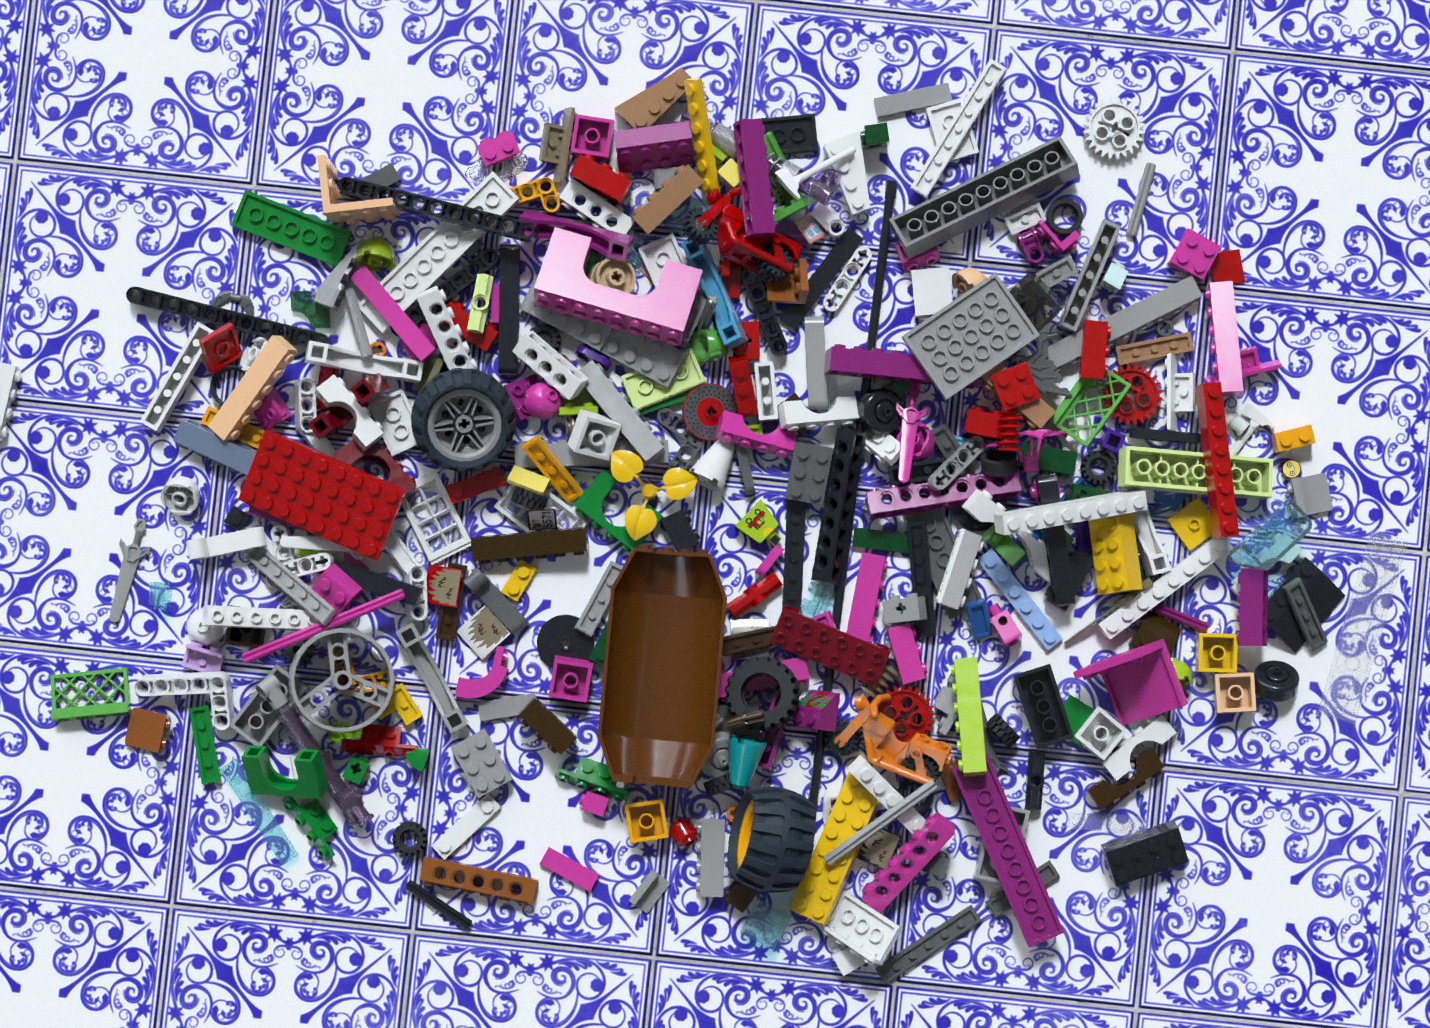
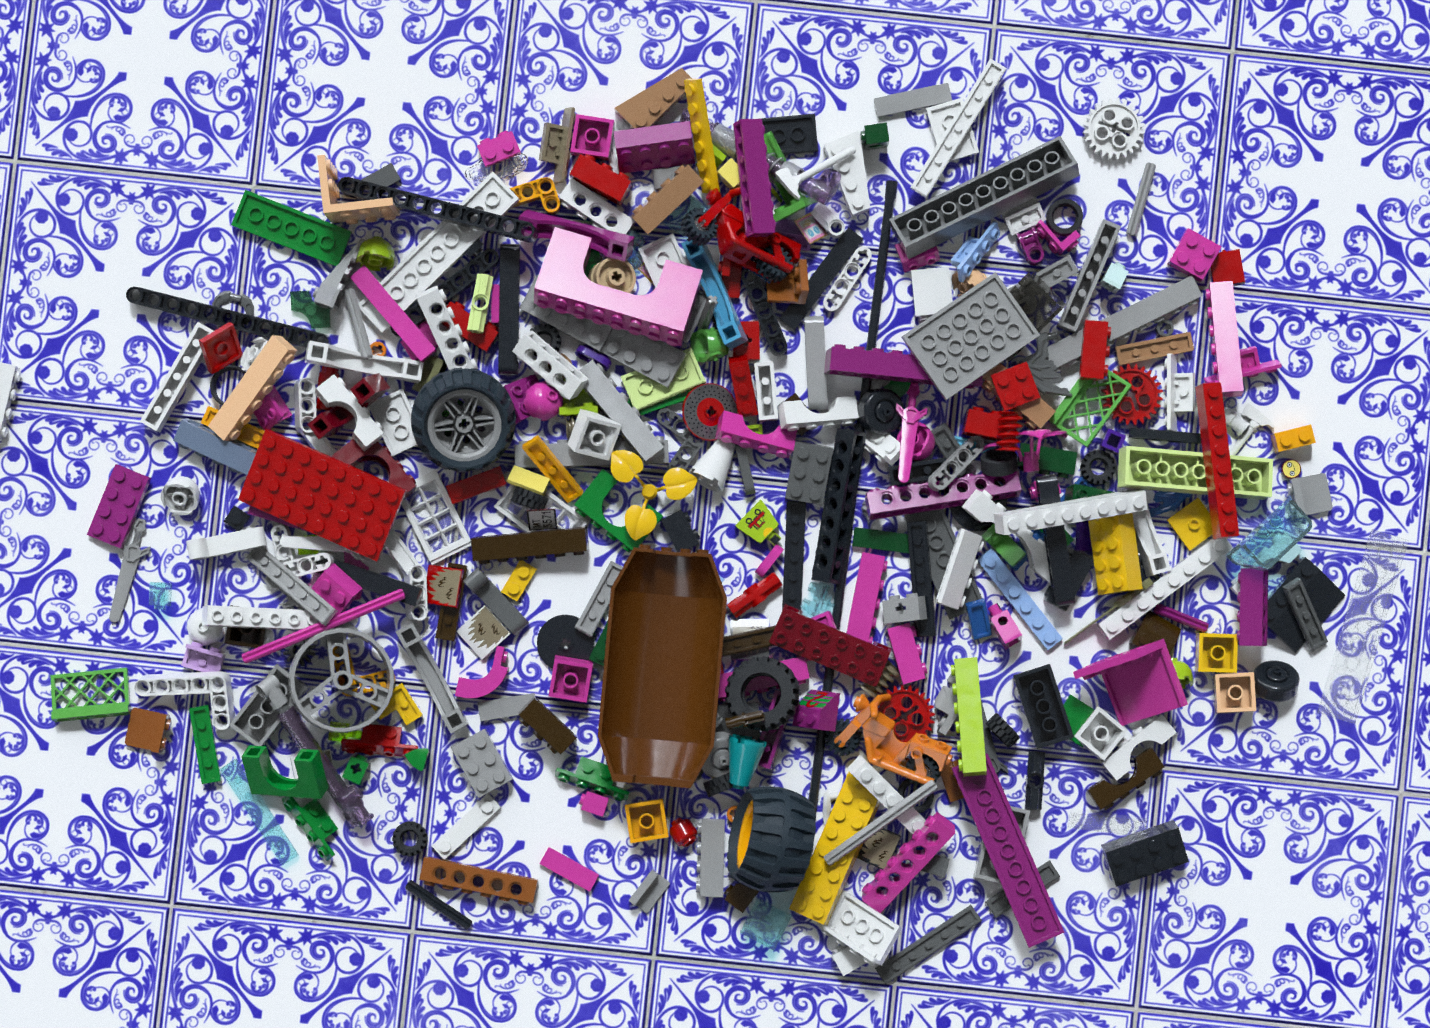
none -> magenta plate [86,464,152,549]
none -> light blue bracket [951,221,1000,282]

